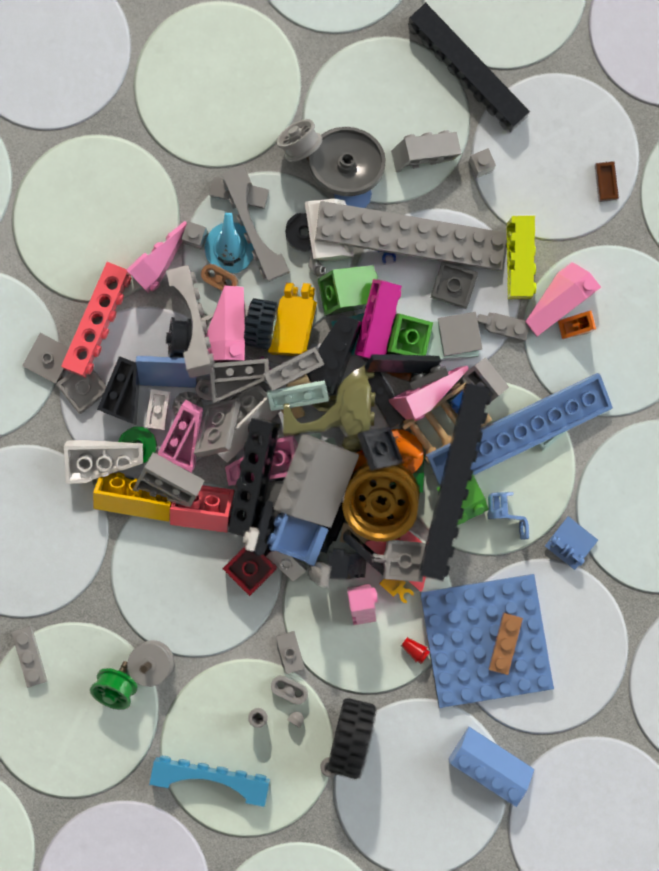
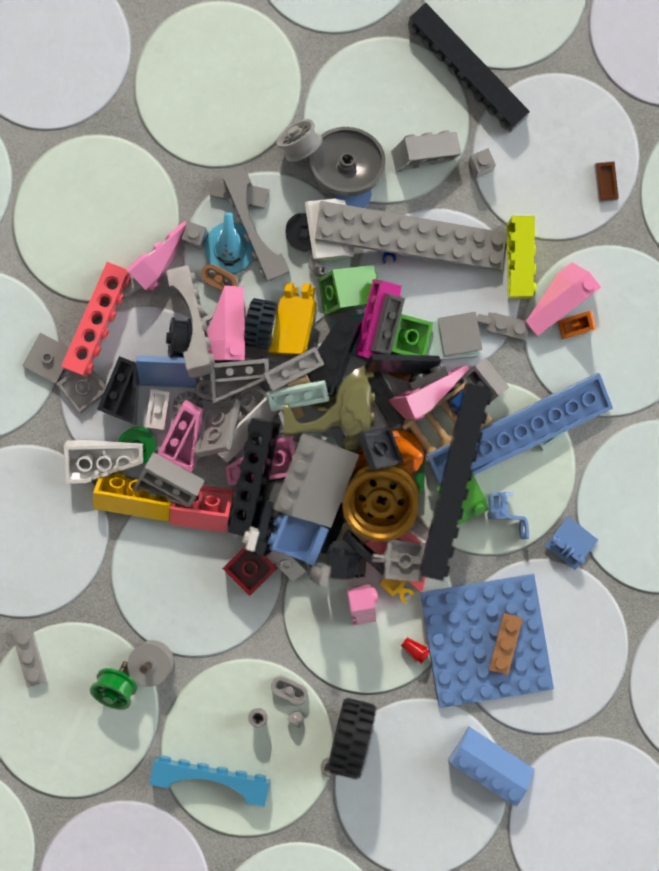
light grey plate [276,631,305,674] -> none
dark grey plate [430,262,478,309] -> none
none -> dark grey tile [371,293,405,355]

